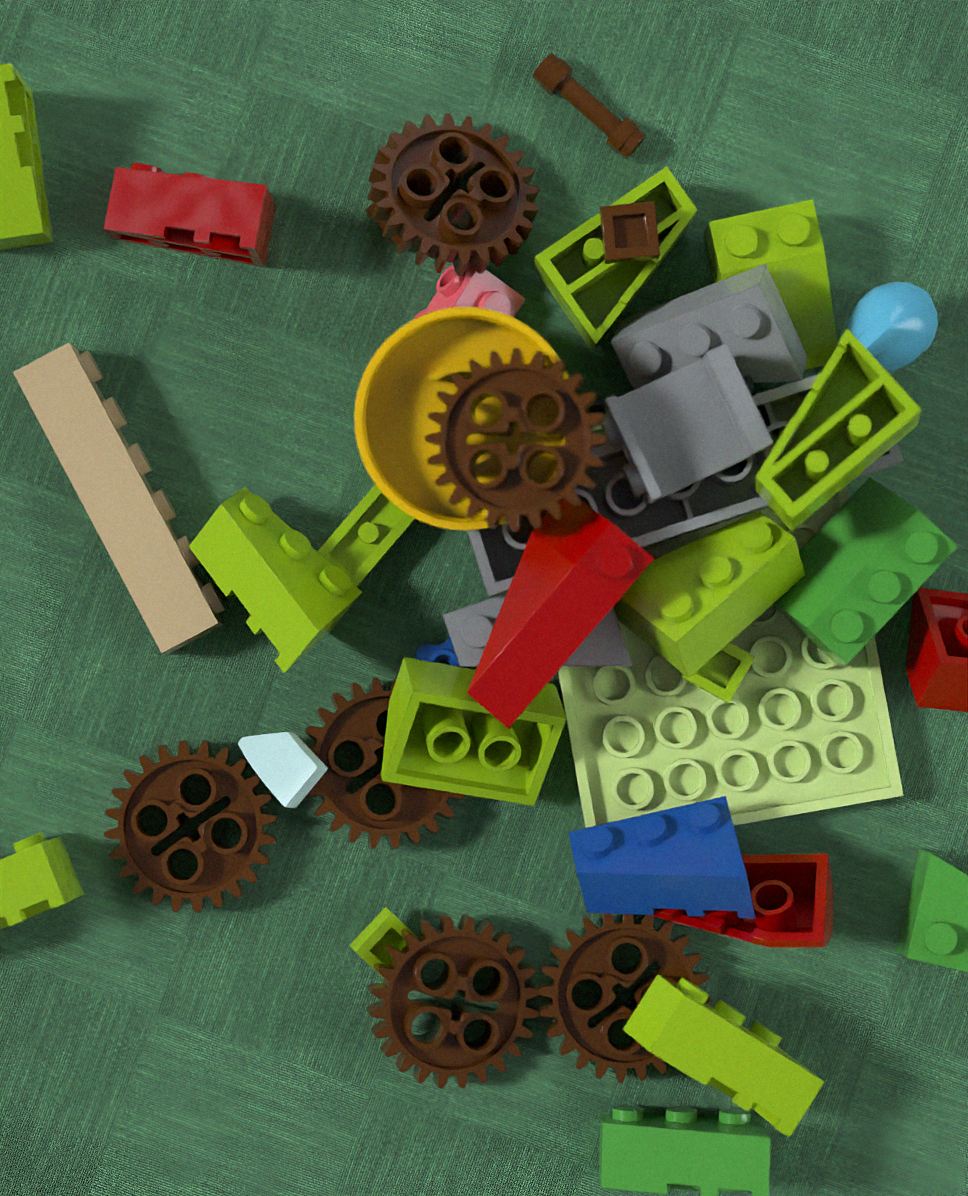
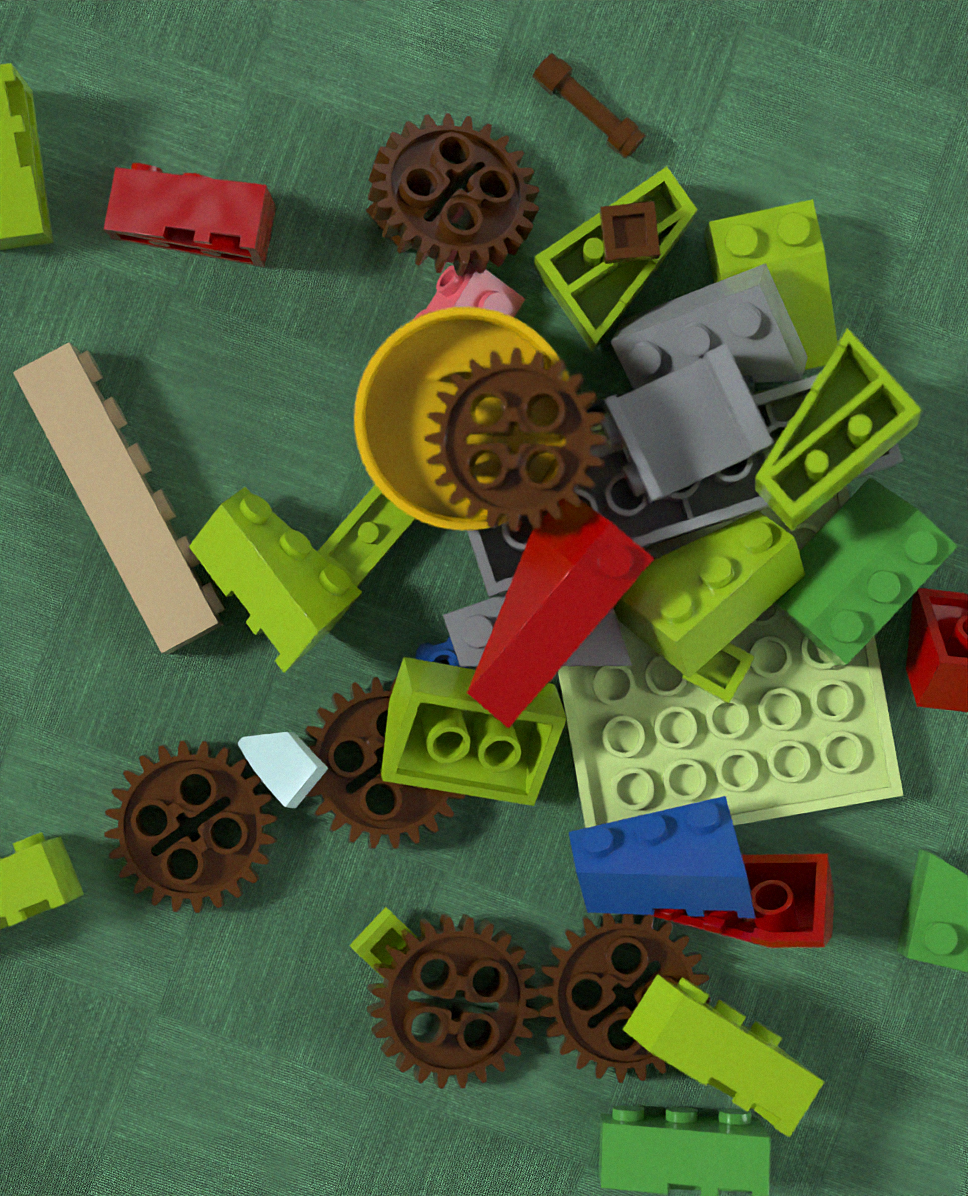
medium azure piece [845,282,938,372] -> none

